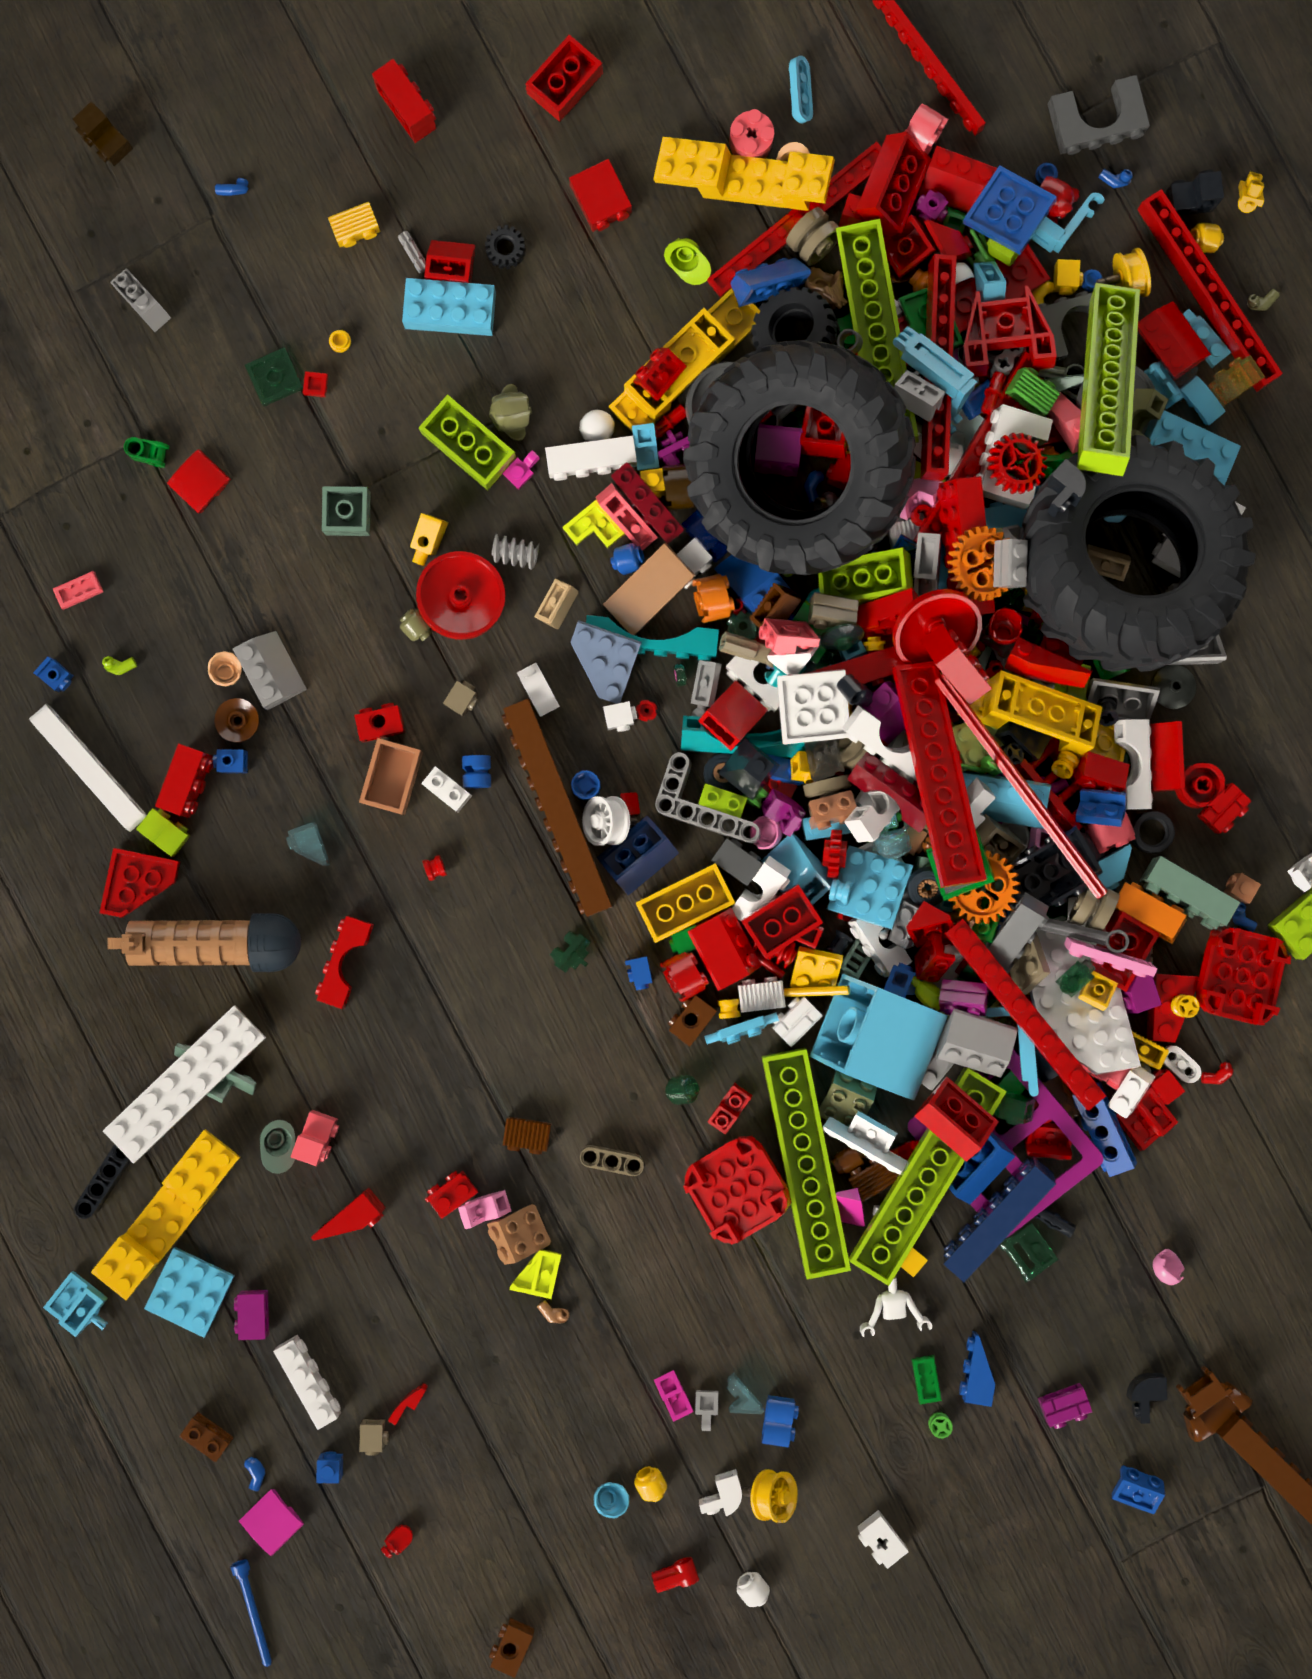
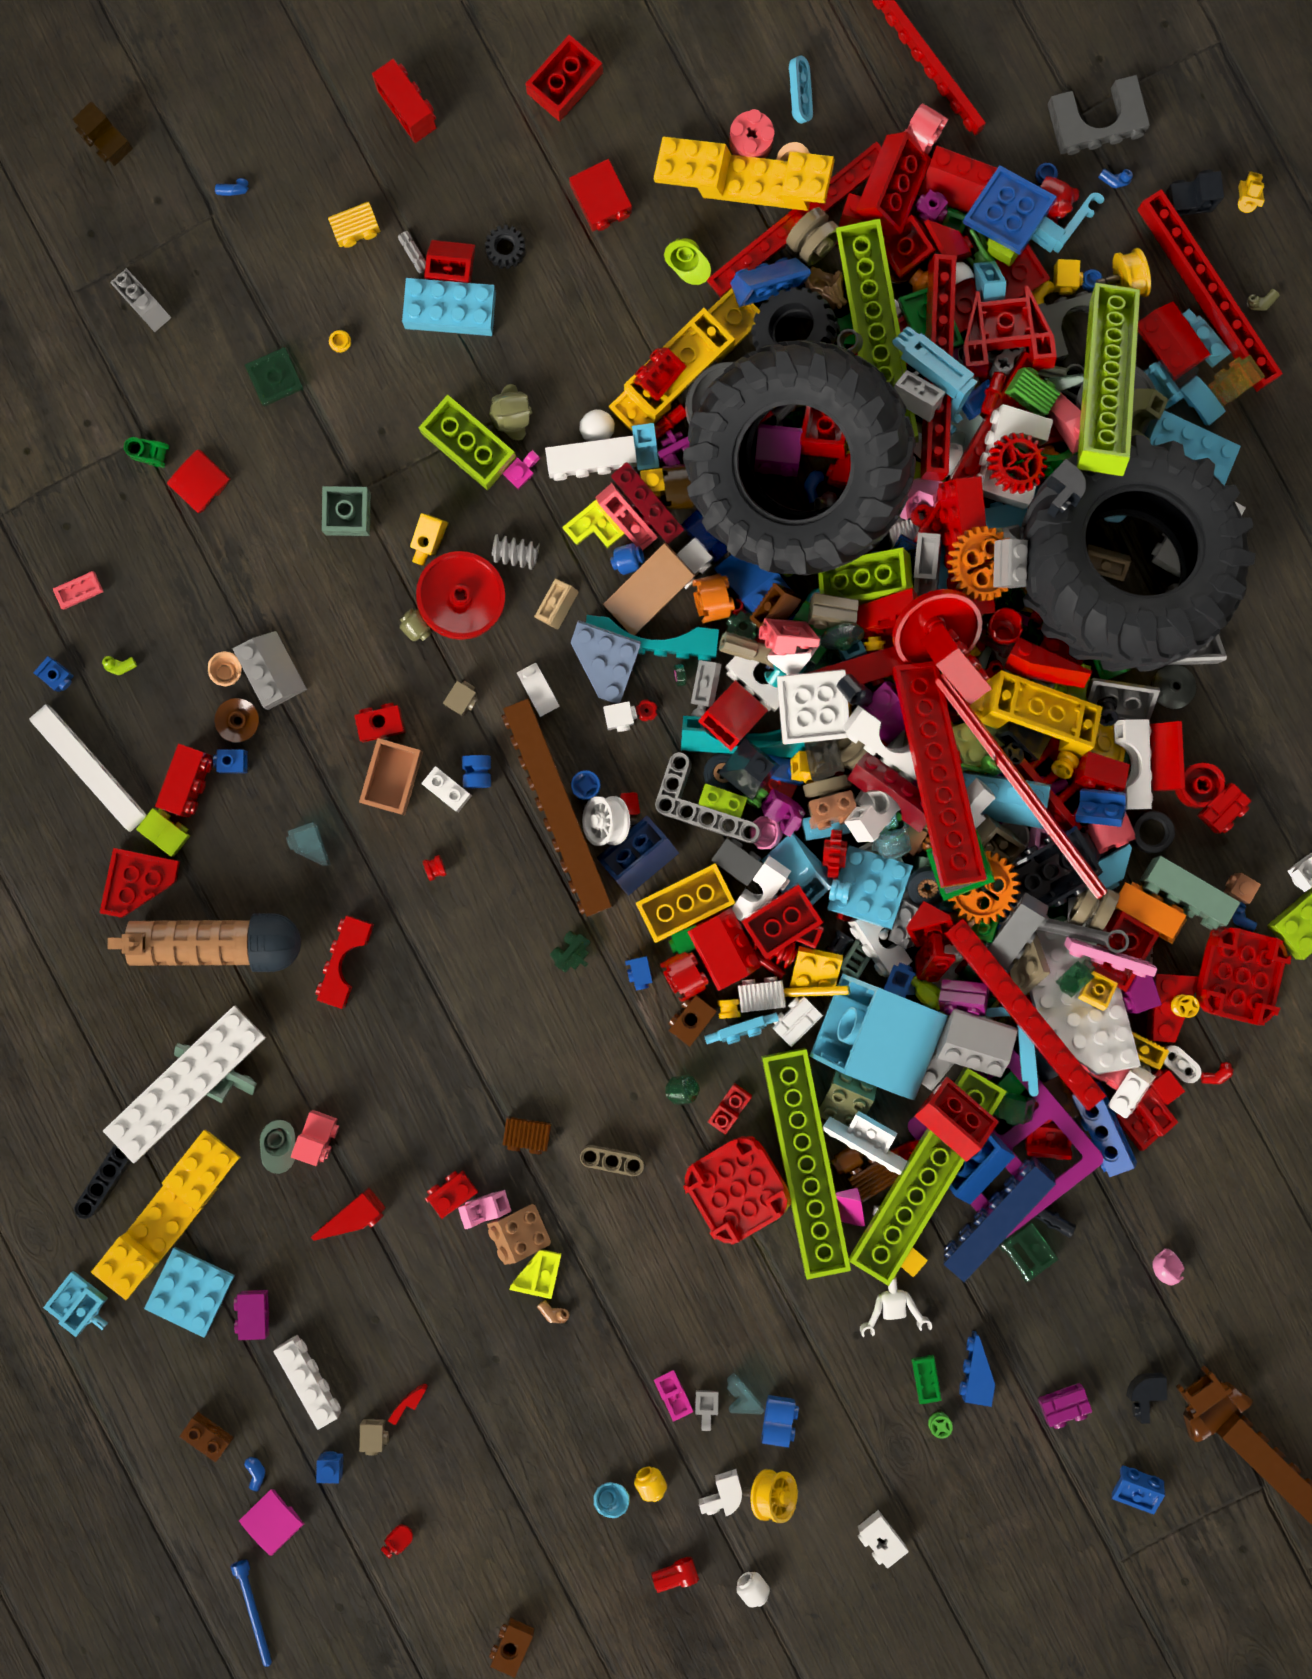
red plate [303,371,328,397] -> none
yellow head [1190,223,1224,253] -> none

